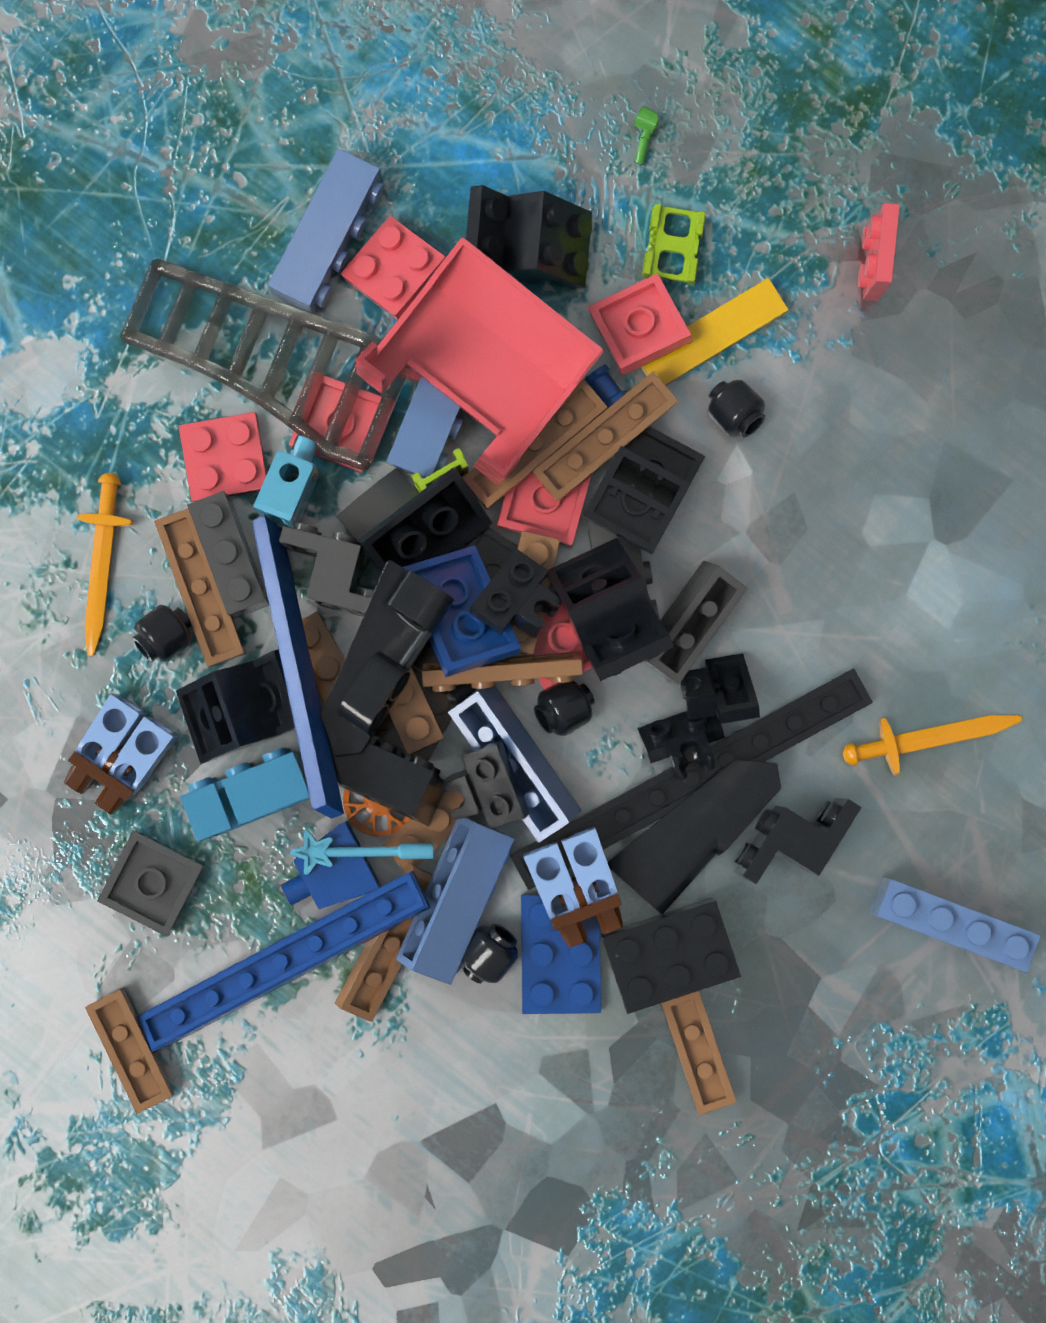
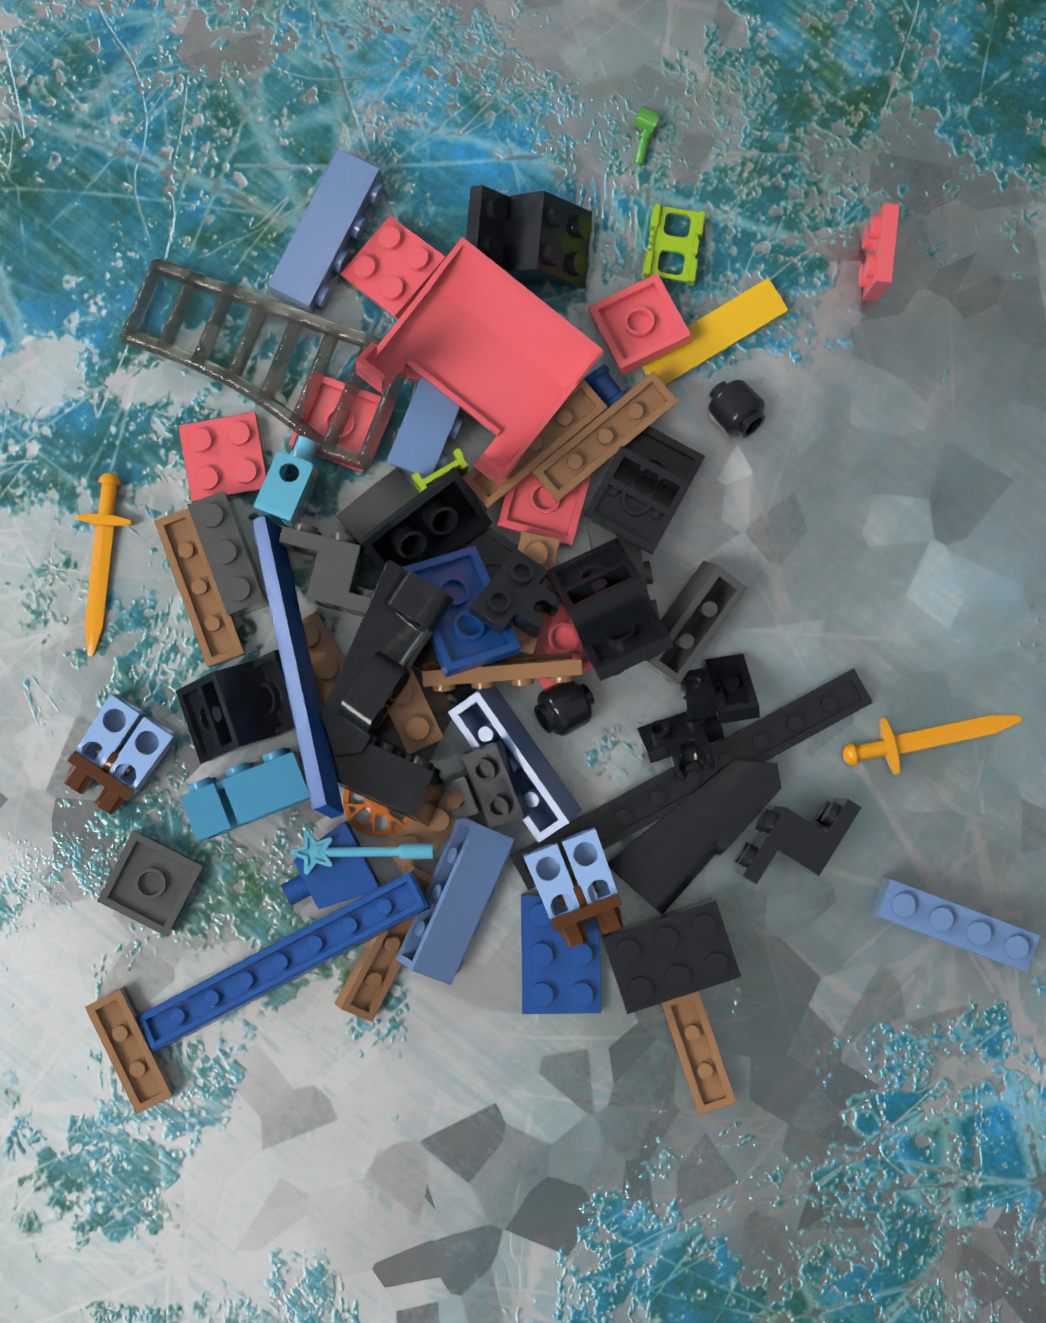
black head [132,605,192,663] -> none
black head [462,924,518,984] -> none

